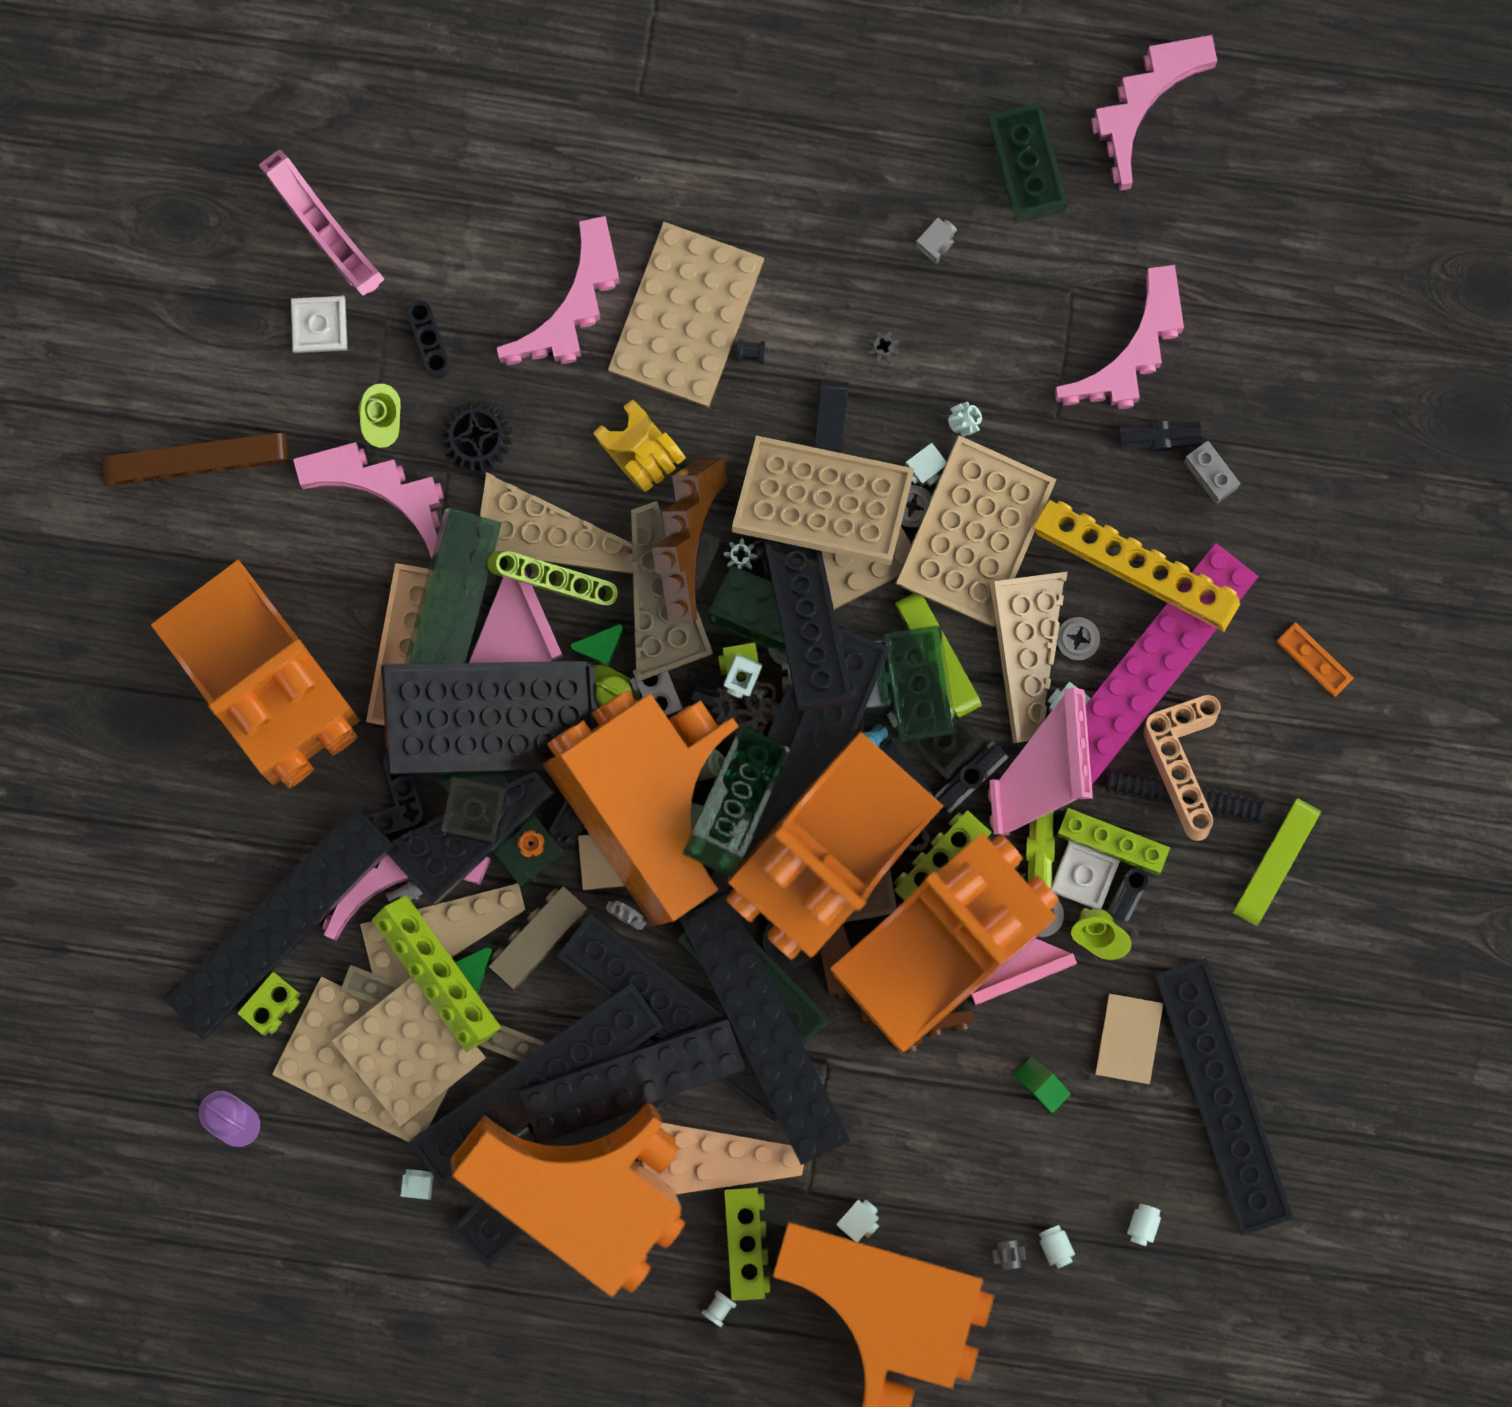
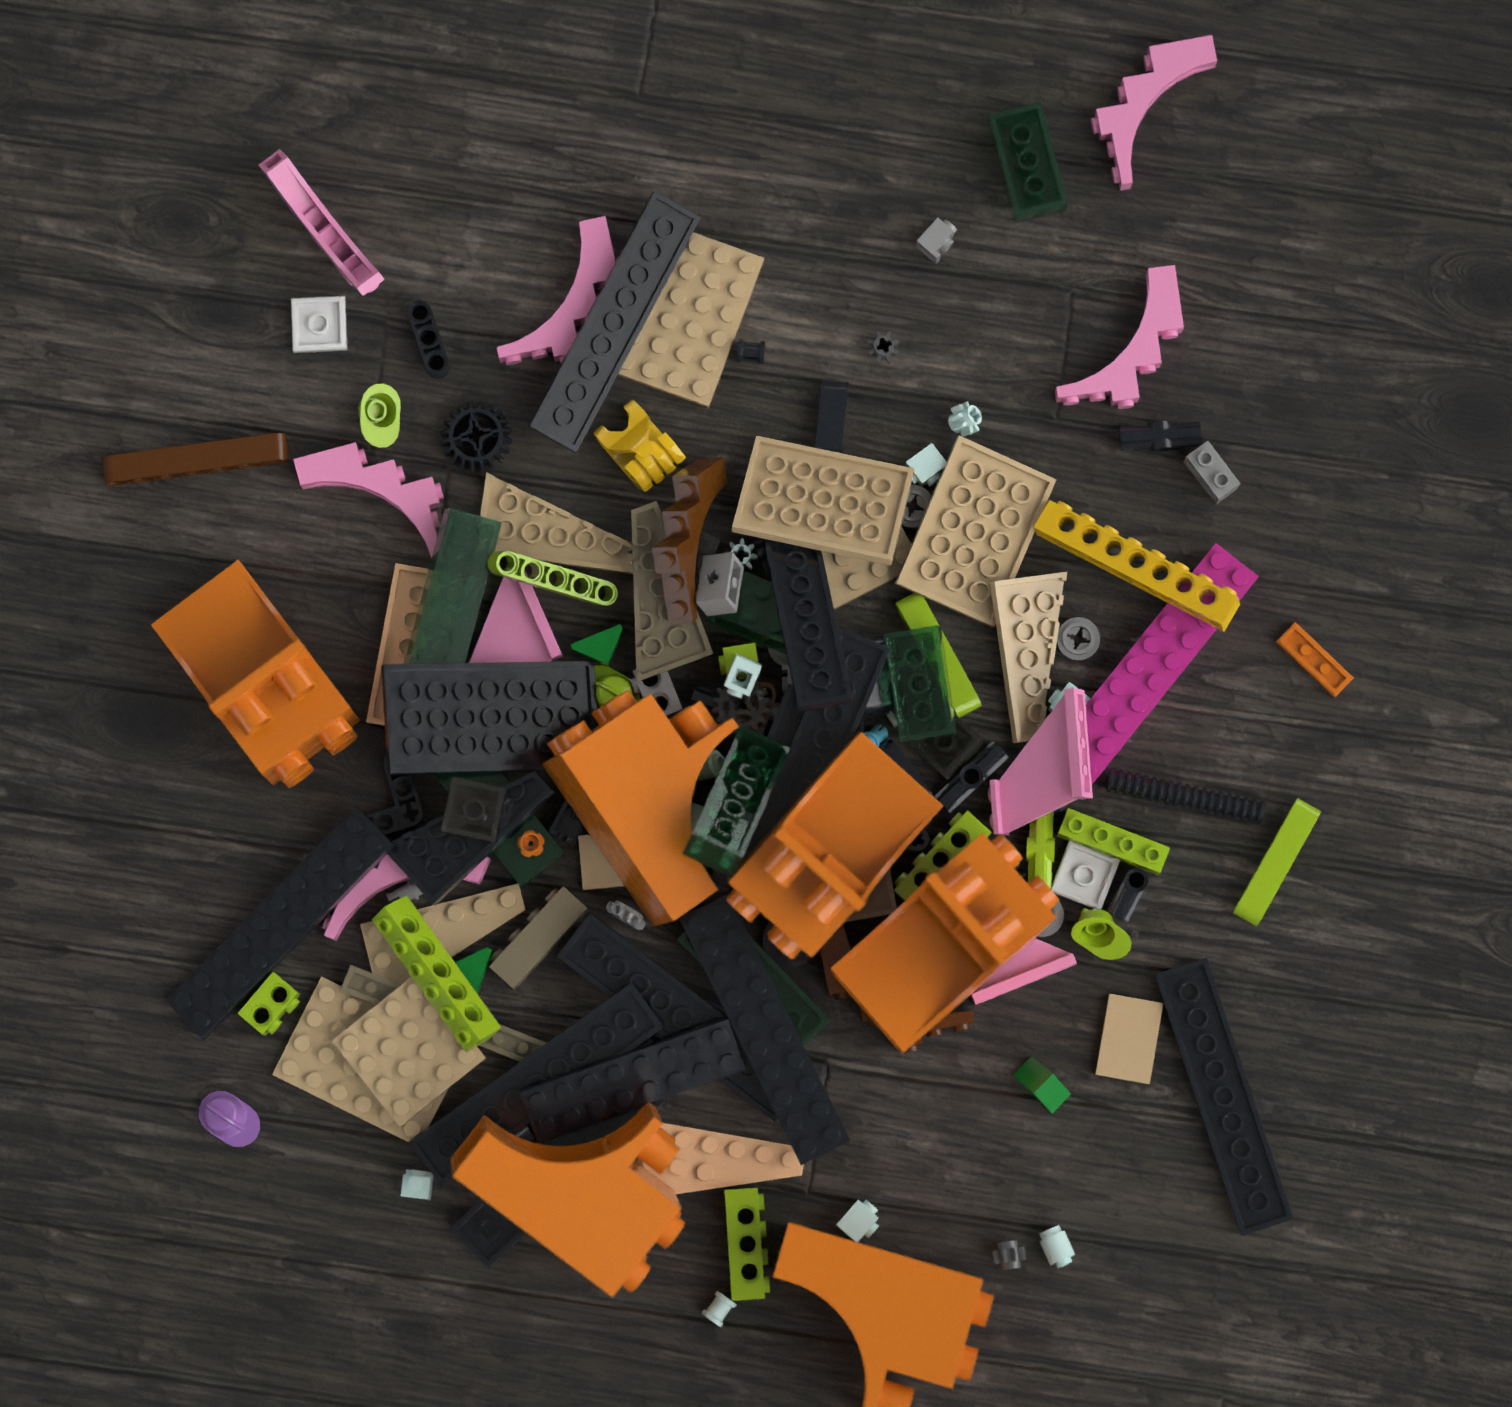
light aqua brick [1127,1203,1161,1246] -> none
light nougat beam [1143,695,1221,841] -> none
none -> black plate [528,191,701,453]
none -> light grey brick [695,552,744,616]

